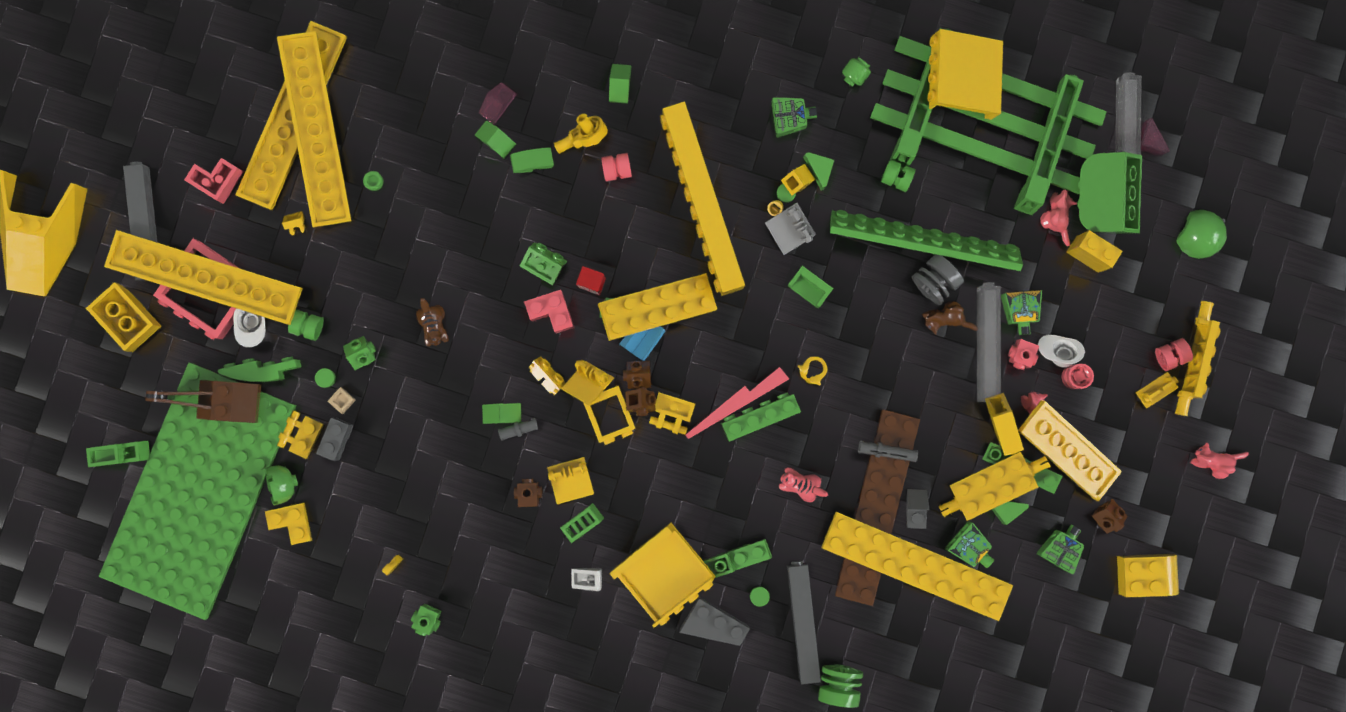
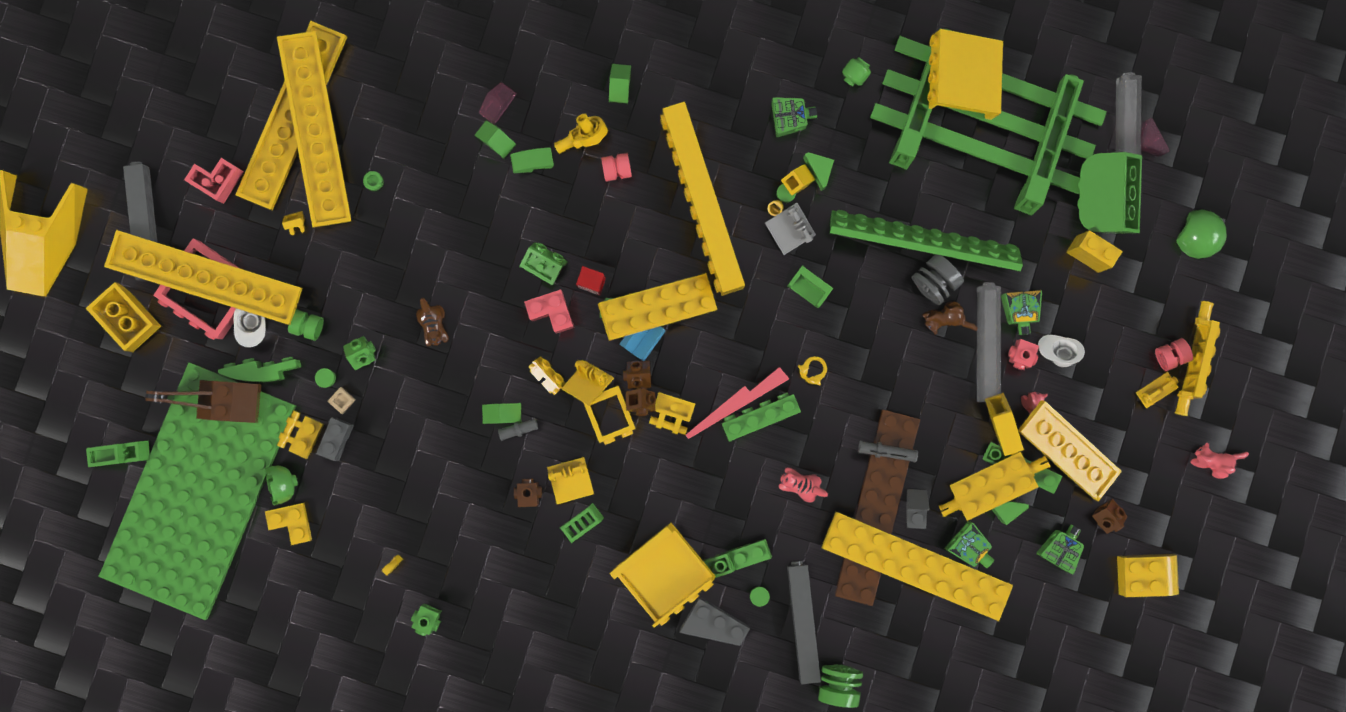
white slope [571,568,602,591] -> none
bright green wheel [881,159,916,192] -> none
coral animal [1040,190,1077,246] -> none
coral wheel [1061,364,1094,389] -> none

